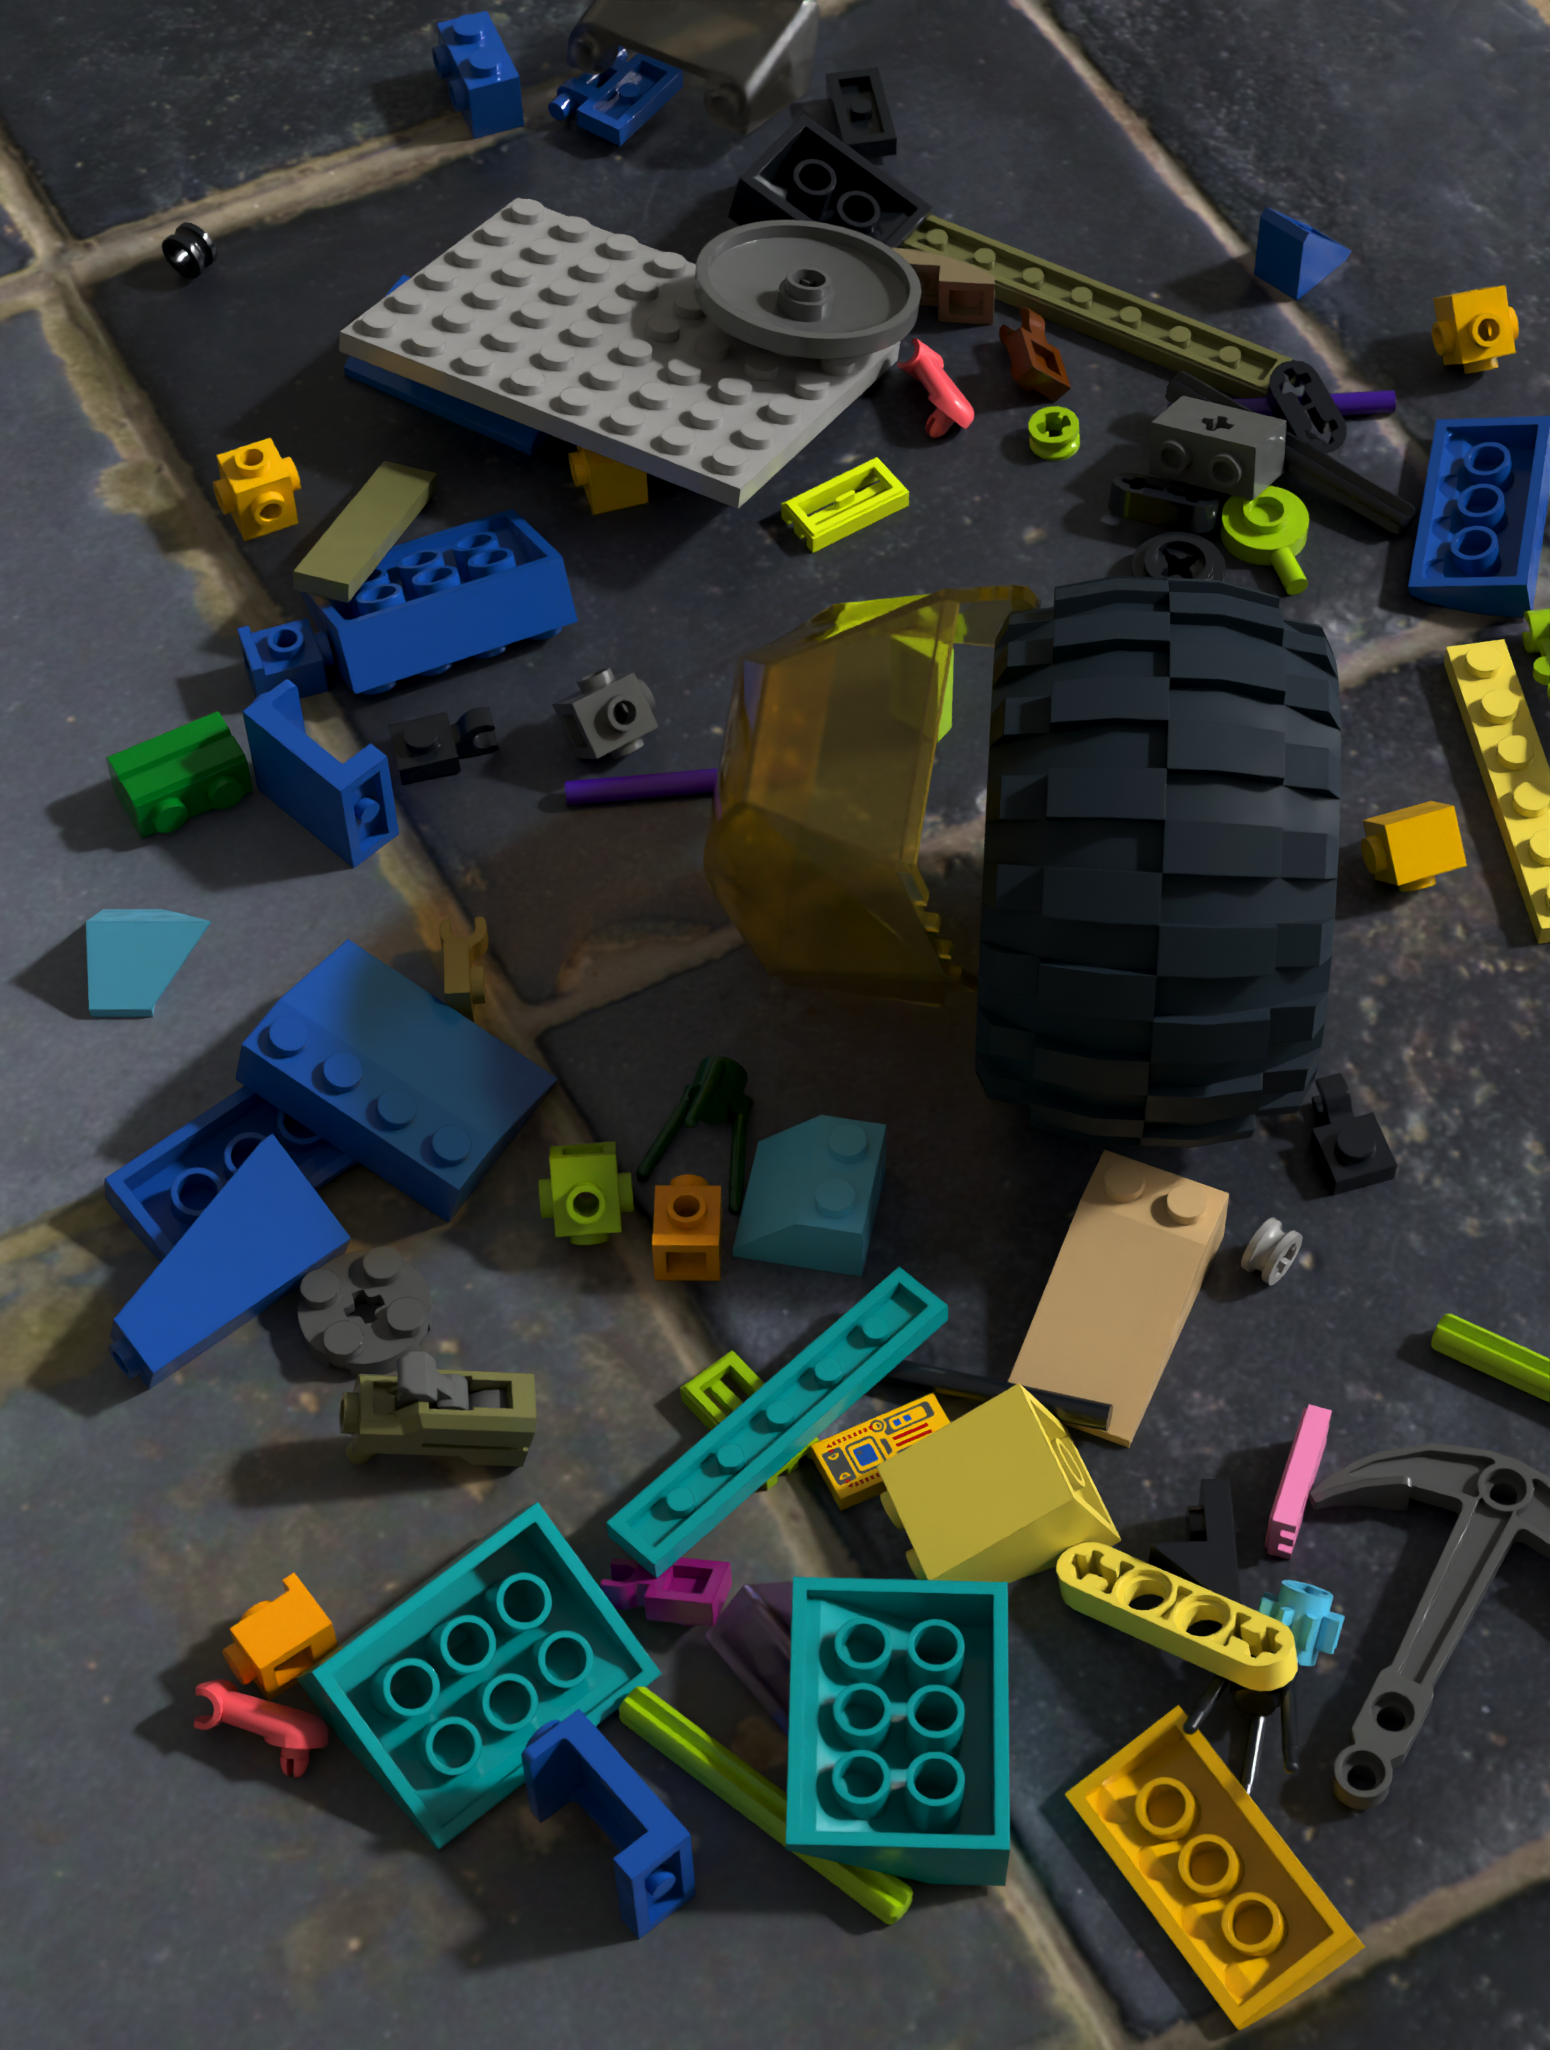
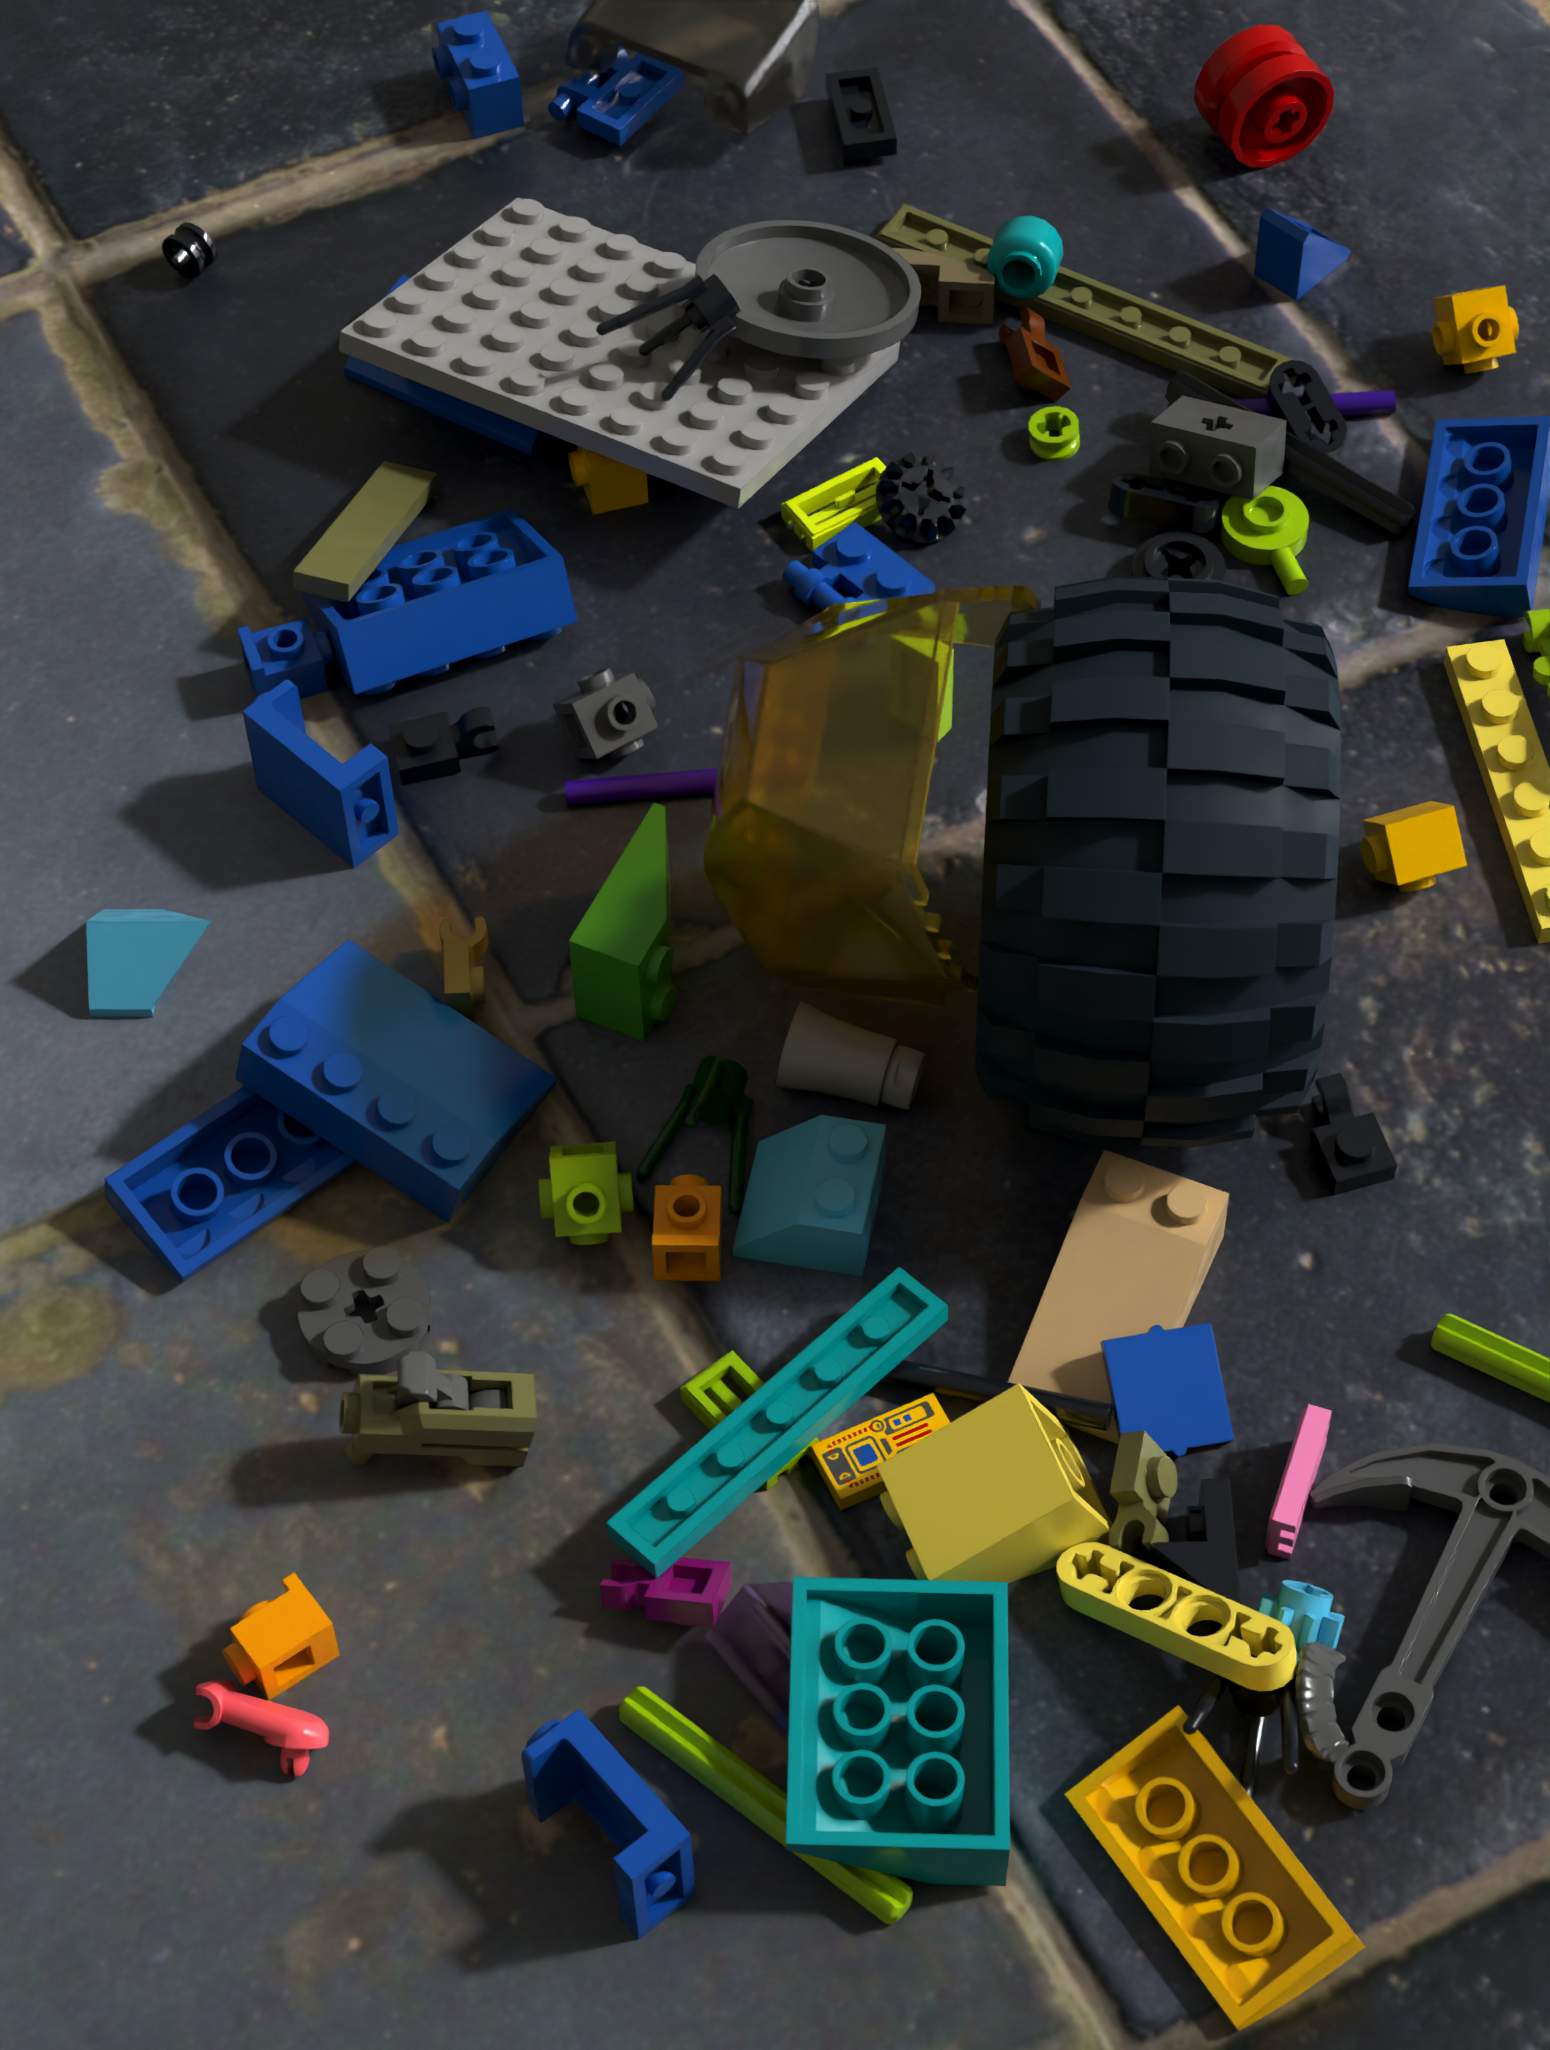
green brick [106,711,253,839] -> none
blue slope [108,1134,351,1390] -> none
yellow brick [213,437,301,541] -> none
teal slope [296,1502,662,1850] -> none
black slope [728,113,933,248] -> none
coral piece [896,337,974,438] -> none
light grey bush [1241,1217,1303,1285] -> none
none -> bright green slope [569,803,677,1042]
none -> black plant [596,274,741,401]
none -> light grey plant [776,1001,926,1110]
none -> blue plate [783,522,935,644]
none -> black gear [875,452,967,543]
none -> teal head [986,216,1064,299]
none -> blue piece [1100,1323,1234,1458]
none -> olive plate [1109,1430,1178,1556]
none -> red wheel [1194,25,1335,168]
none -> dark grey piece [1295,1641,1349,1763]

